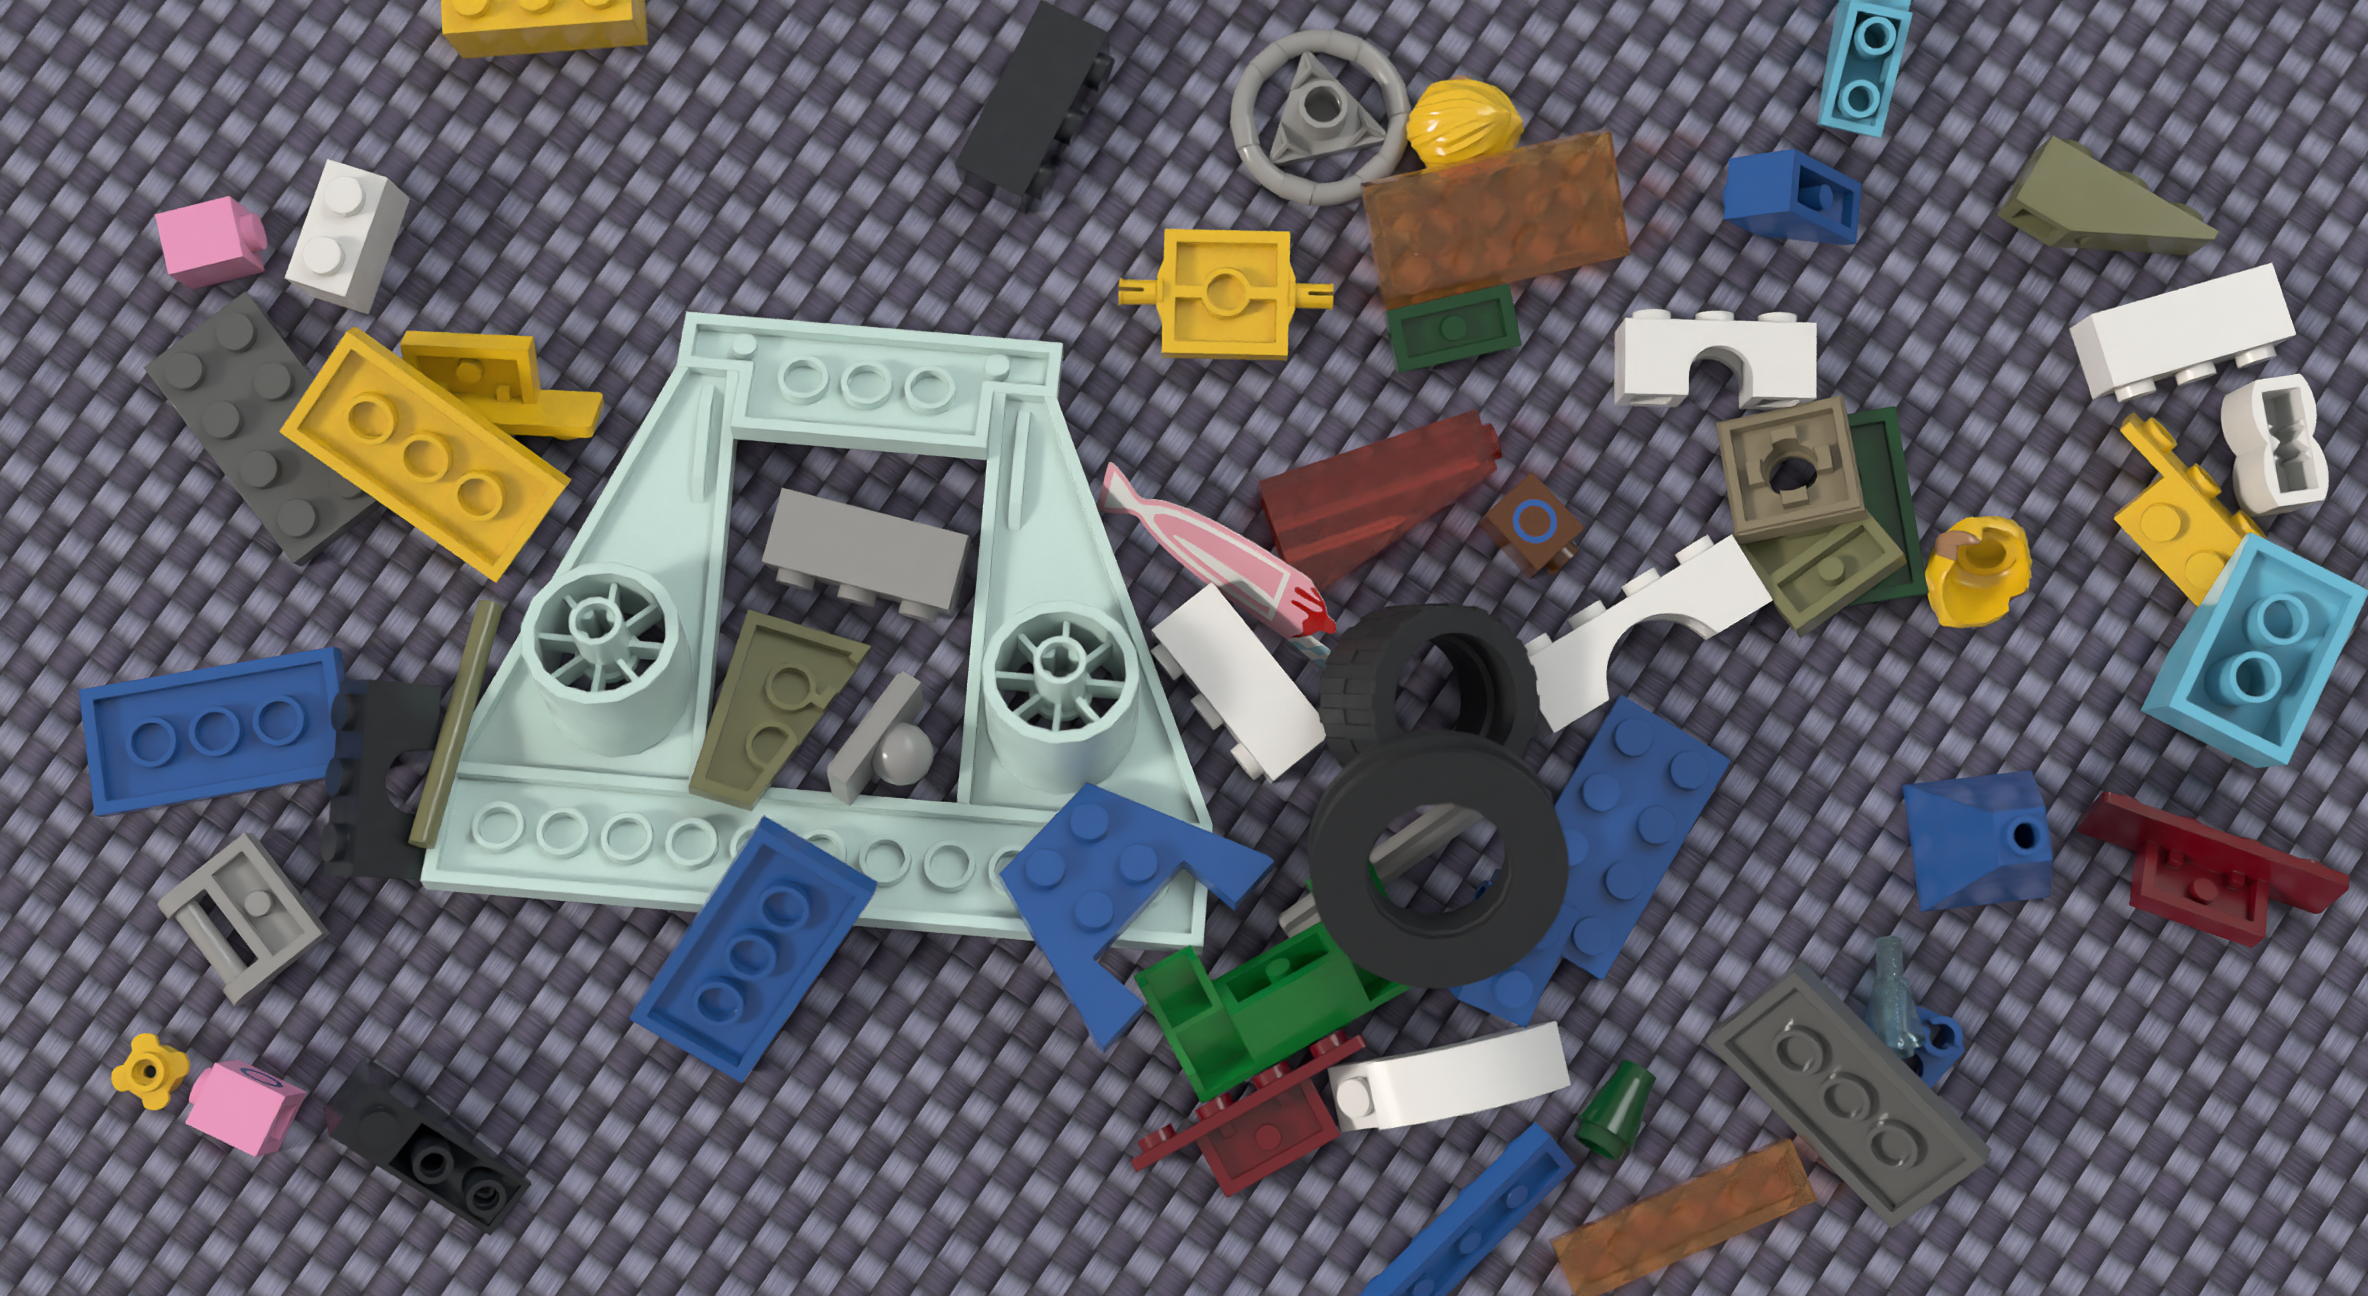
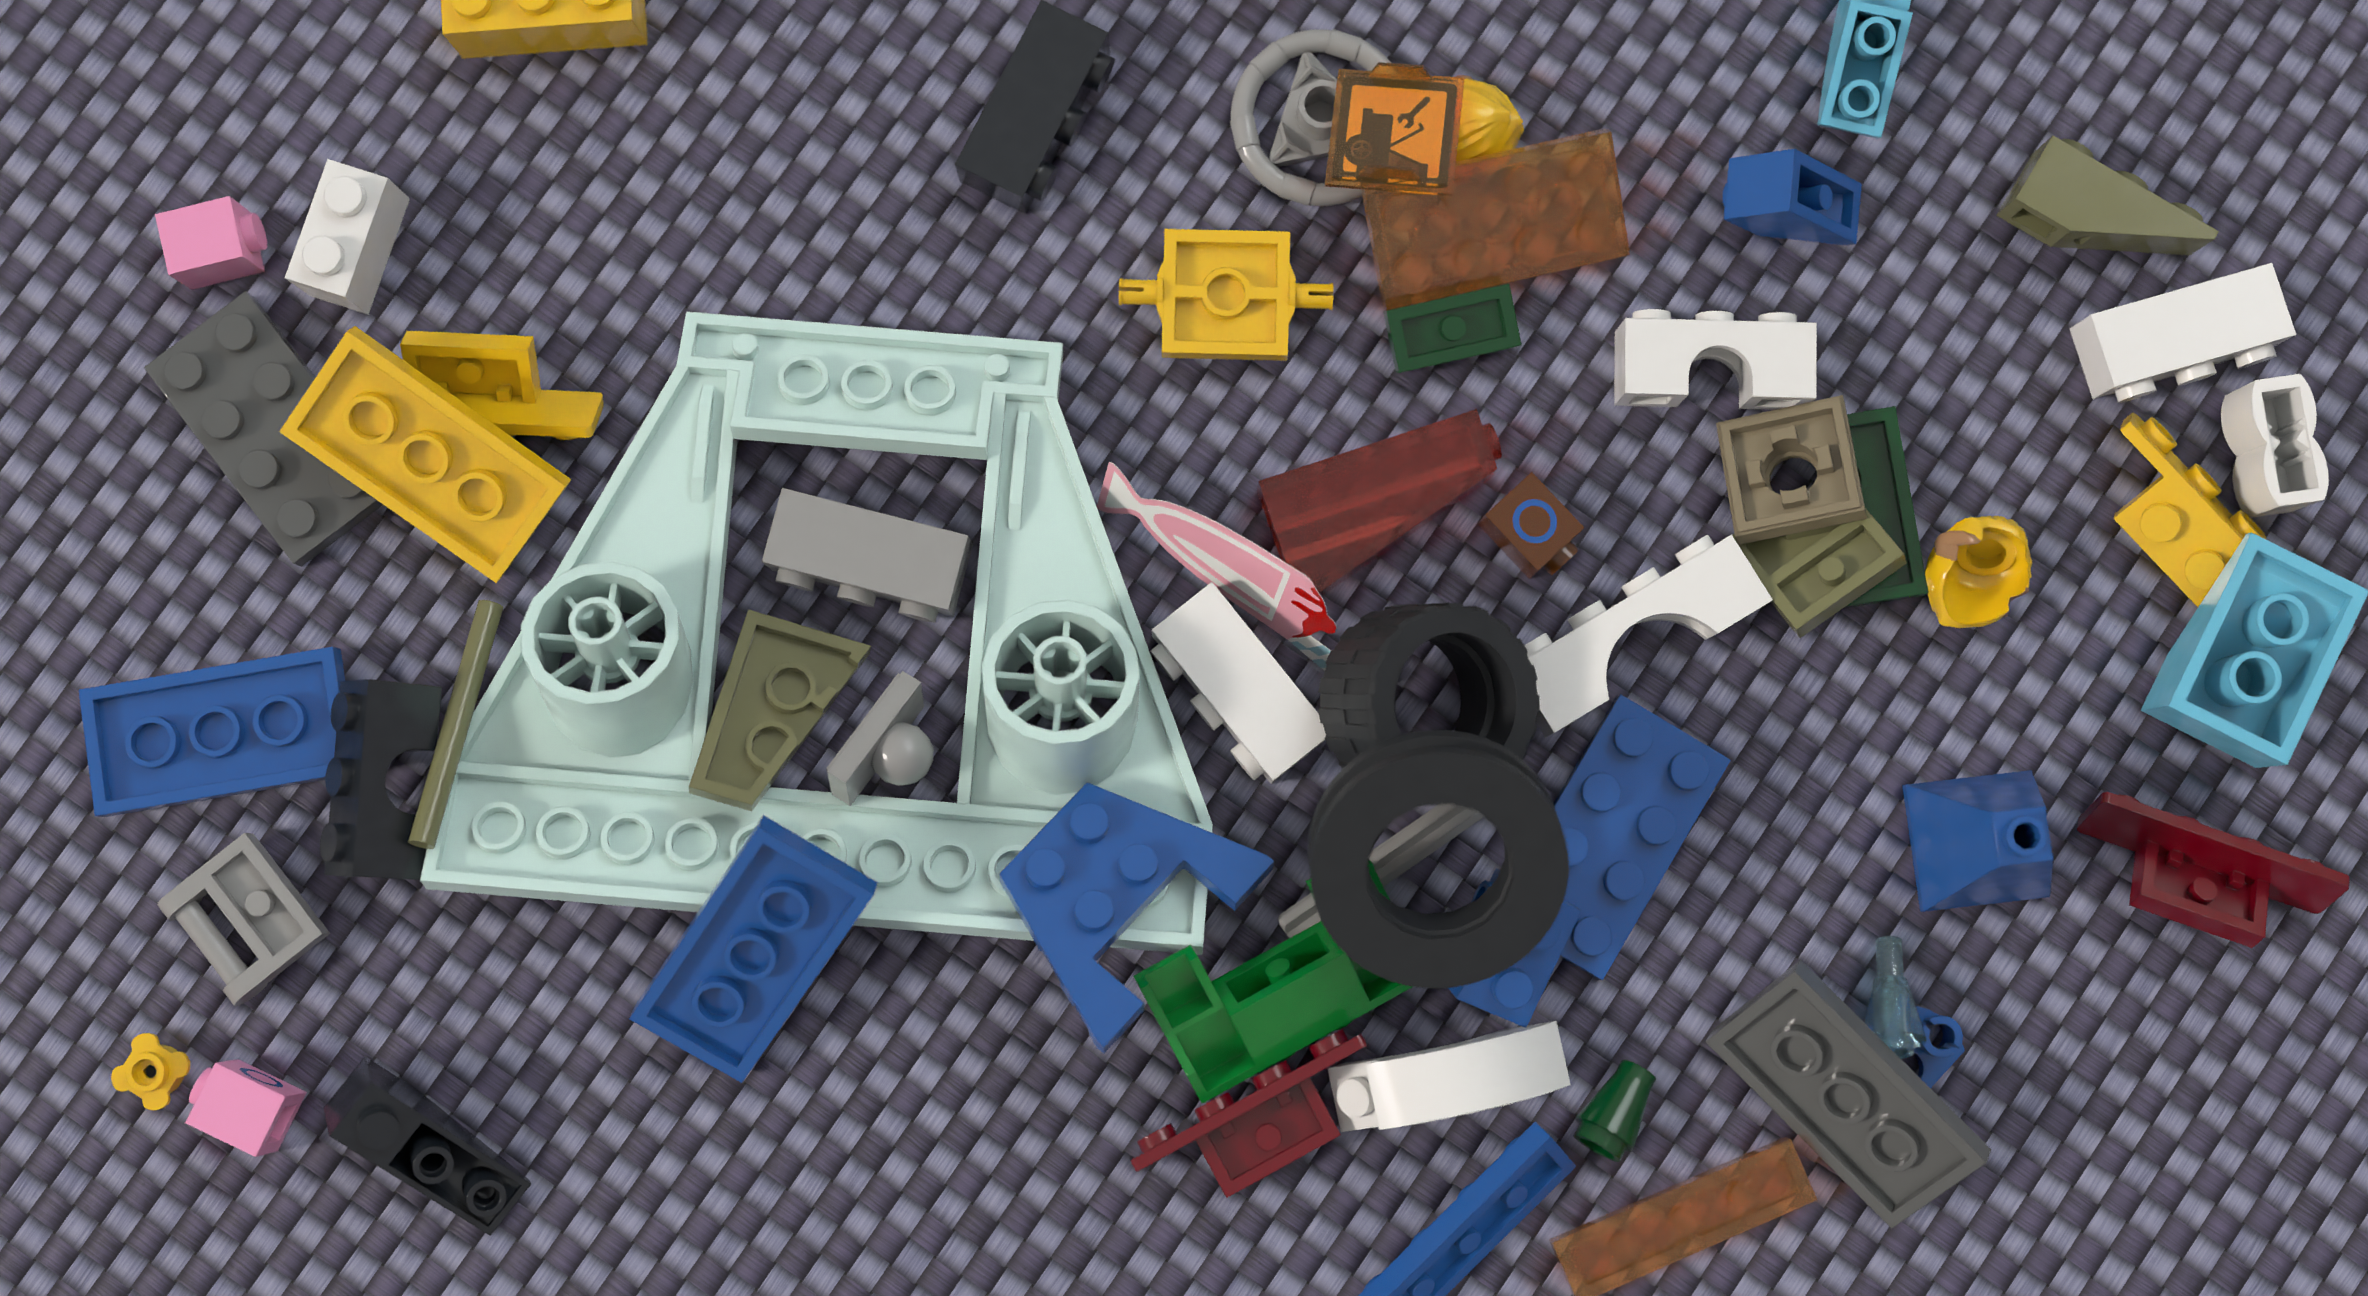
none -> clear orange piece [1325,62,1465,196]

